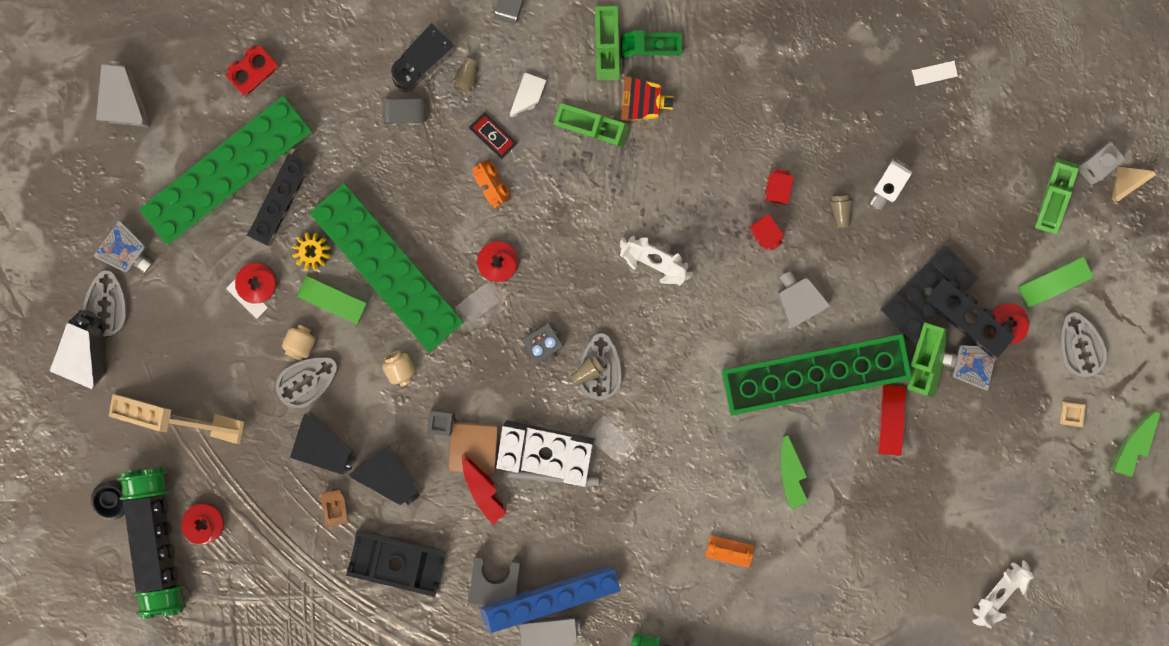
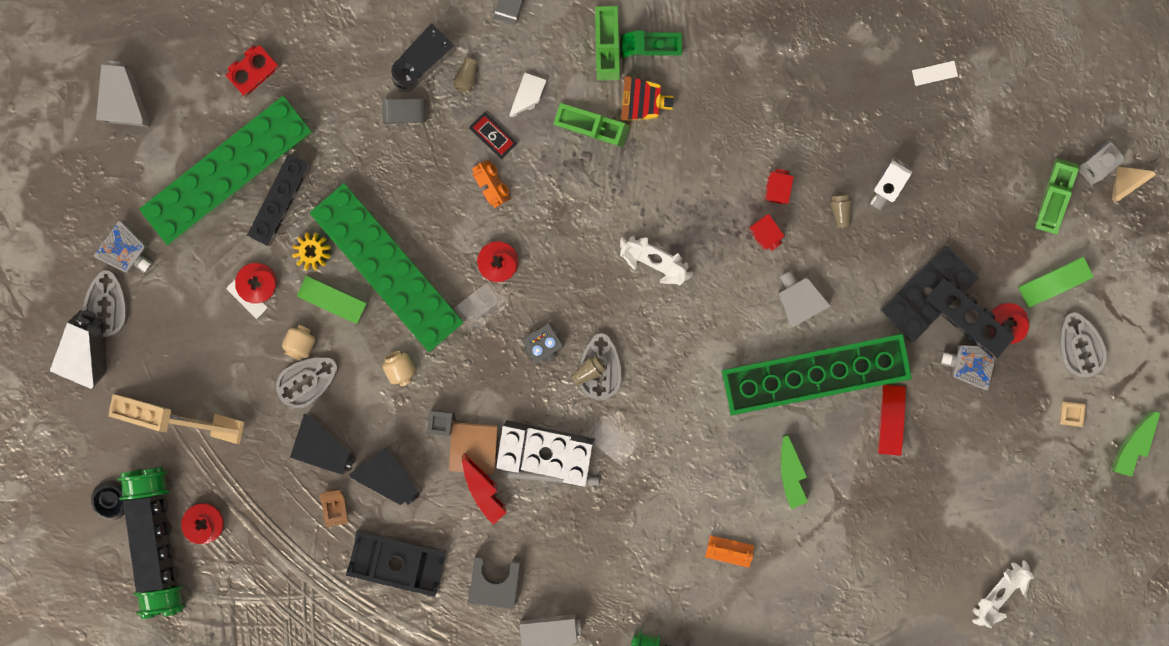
blue brick [479,566,620,633] -> none
bright green slope [907,322,946,397] -> none

